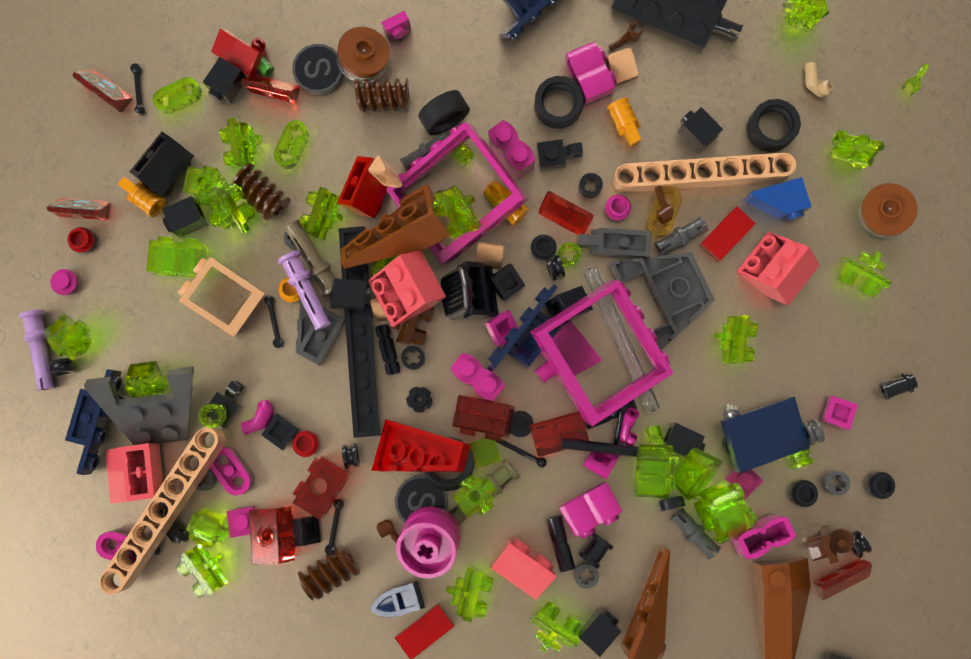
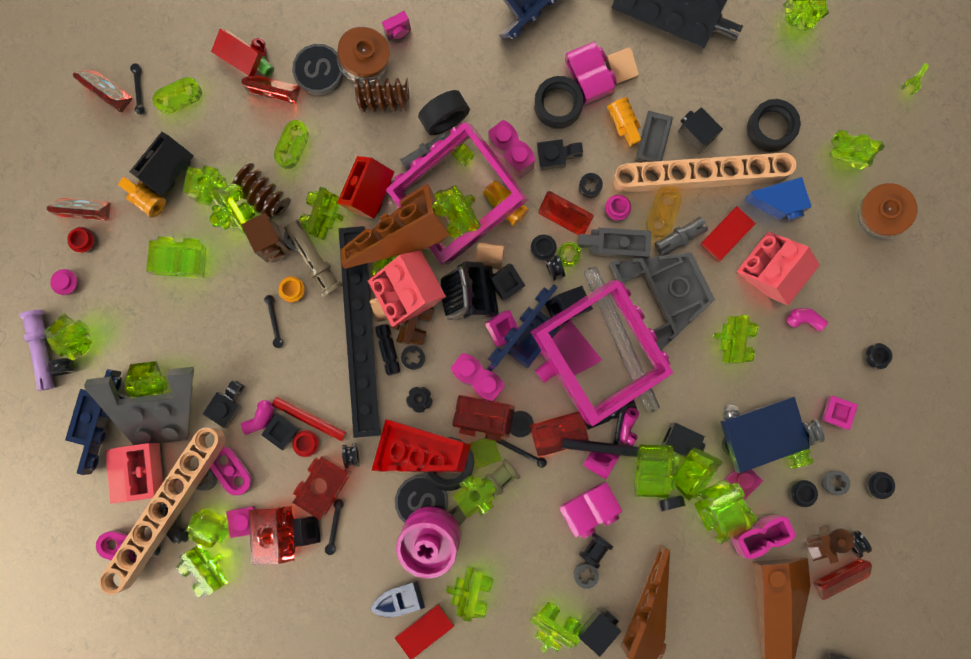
black brick [162,196,208,238] -> none
light nougat window [177,256,265,337] -> none
clear neon green bush [198,404,226,428] -> none
black brick [203,57,247,104] -> none
clear neon green hips [219,117,263,168] -> none
lavender pin [278,251,331,331] -> none
dark grey wing [296,297,345,366] -> none
reddish brown piece [298,547,360,601] -> none
black brick [330,278,371,311] -> none
light nougat slope [368,155,403,188] -> none
reddish brown hand [377,520,399,544] -> none
coral slope [491,538,556,600] -> none
black piece [546,515,575,572] -> none
reddish brown hand [608,21,644,51] -> none
clear neon green hand [645,425,664,445] -> none
reddish brown hand [655,186,674,224] -> none
dark grey pin [670,508,721,560] -> none
tan arm [805,62,834,97] -> none
clear neon green hips [838,251,892,298] -> none
black pin [879,372,918,400] -> none
none -> reddish brown brick [241,213,290,263]
none -> red bar [272,397,347,442]
none -> dark grey tile [635,111,673,163]
none -> dark pink arm [787,308,828,332]
none -> black plate [865,343,893,369]

